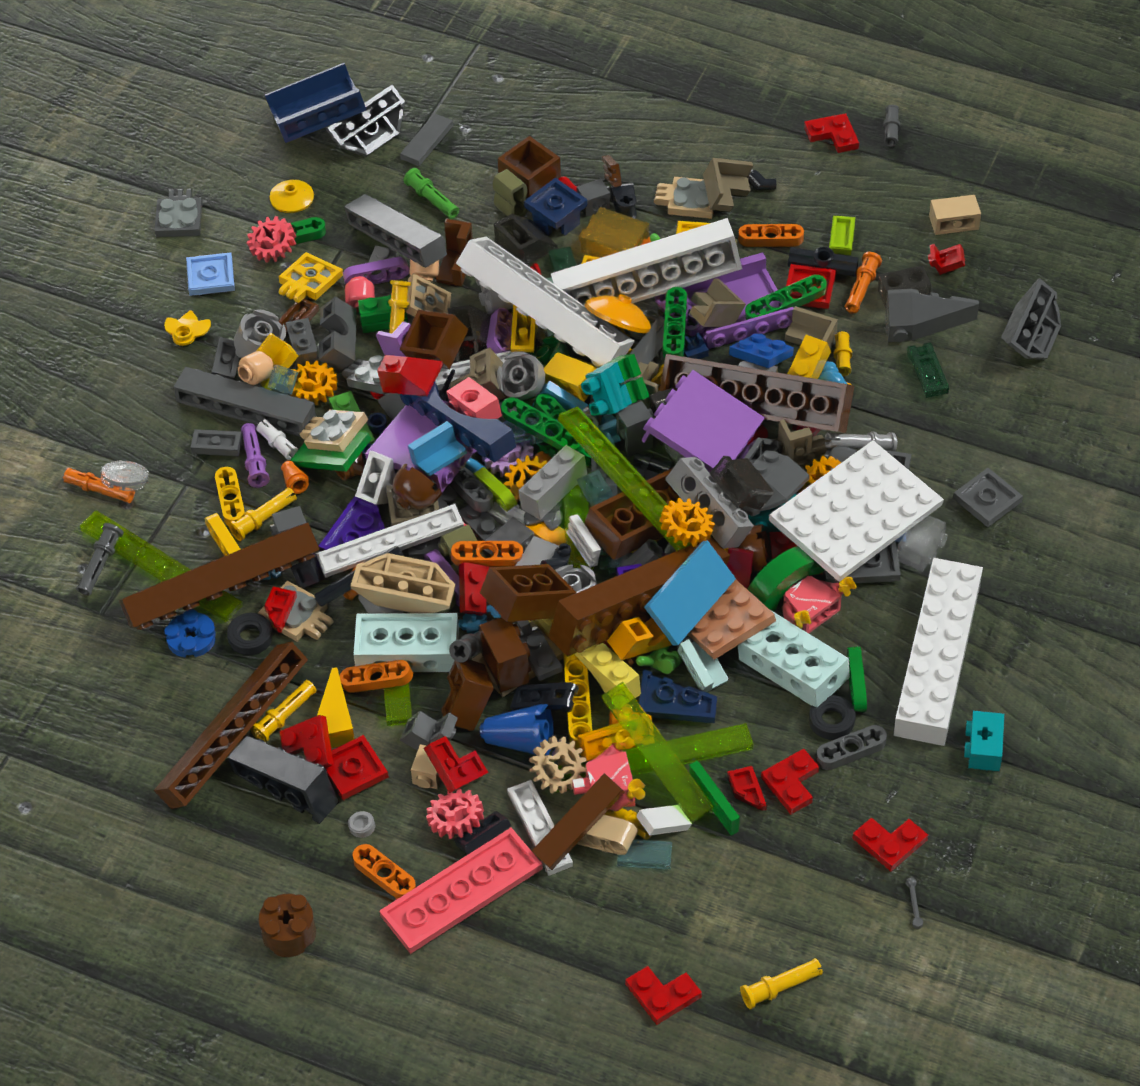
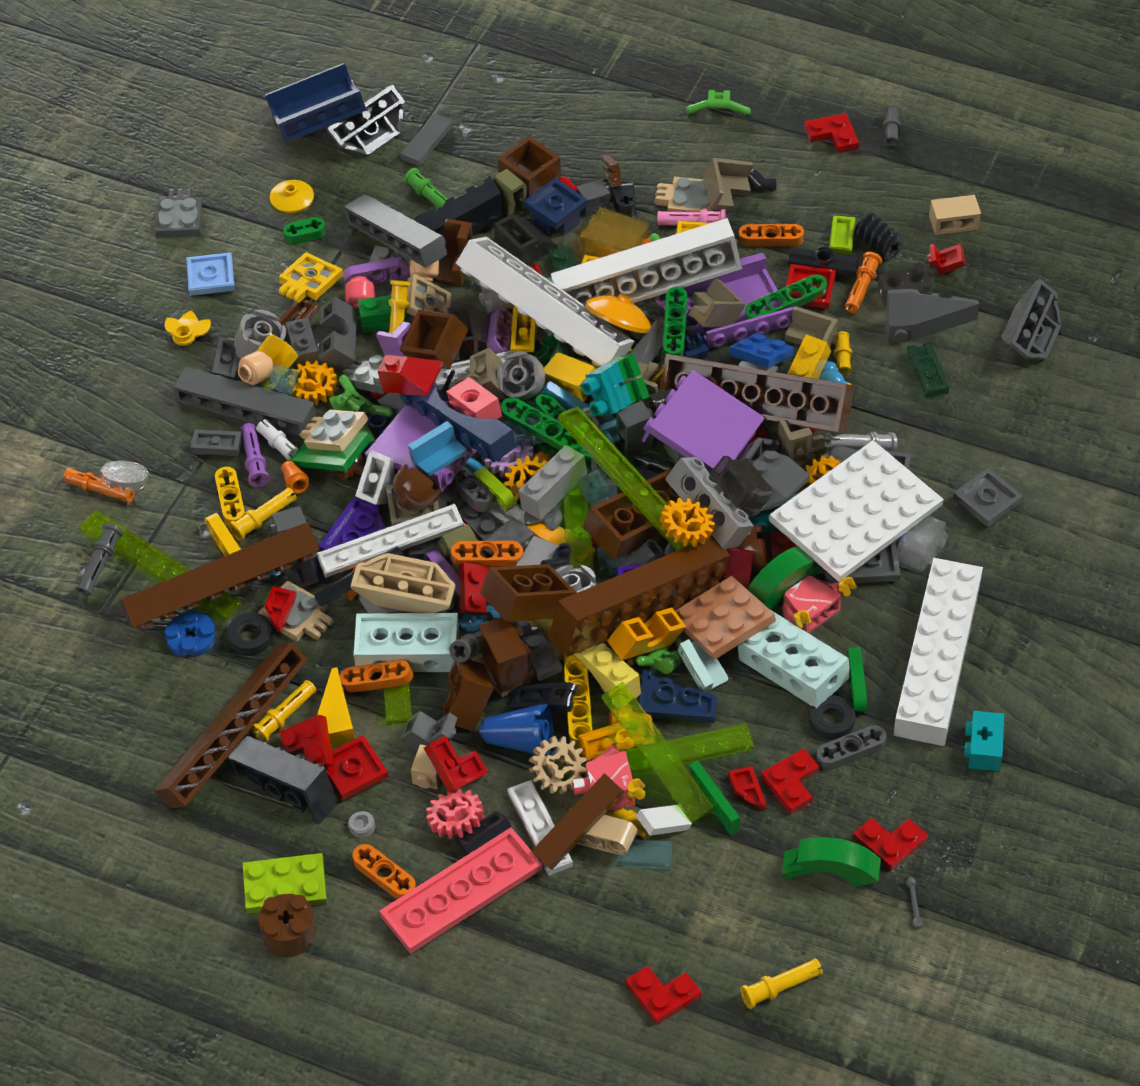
coral gear [247,216,296,263] -> none
white tile [566,514,601,568] -> none
dark azure tile [644,540,736,646] -> none
none -> lime plate [243,853,327,914]
none -> bright green piece [339,375,393,417]
none -> black wedge [413,176,503,242]
none -> bright pink pin [657,209,726,226]
none -> bright green piece [686,90,751,116]
none -> green arch [782,837,881,888]
none -> black piece [854,212,902,260]

